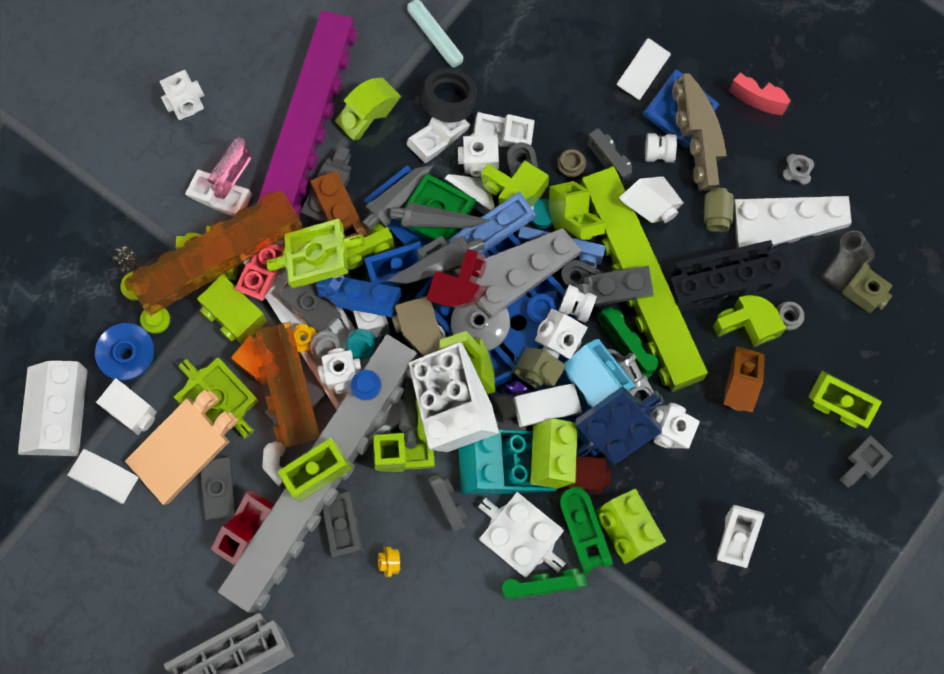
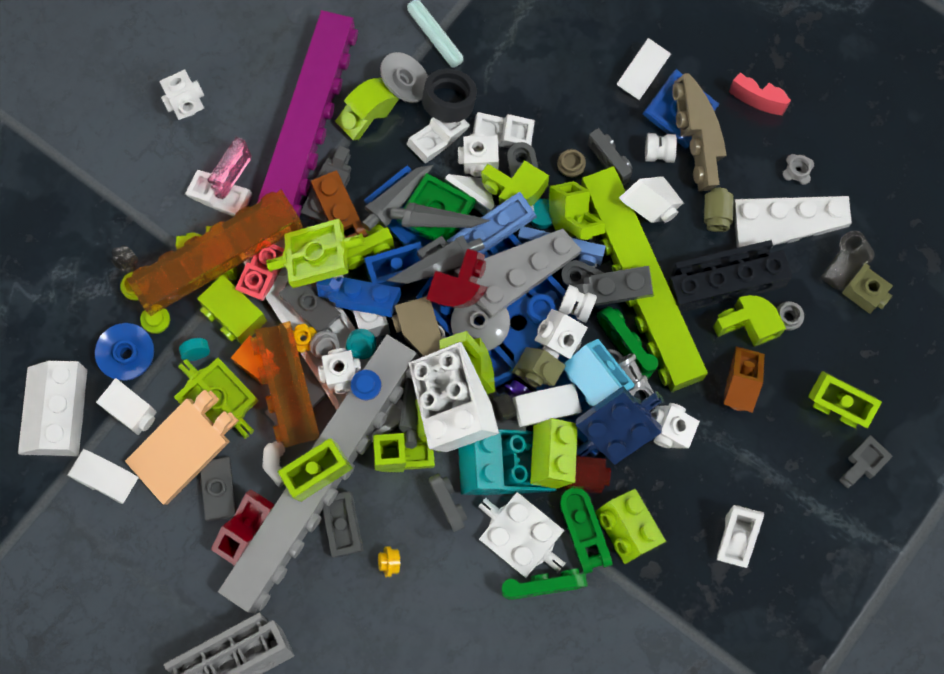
none -> teal tile [179,338,210,361]
none -> light grey dish [380,52,428,102]

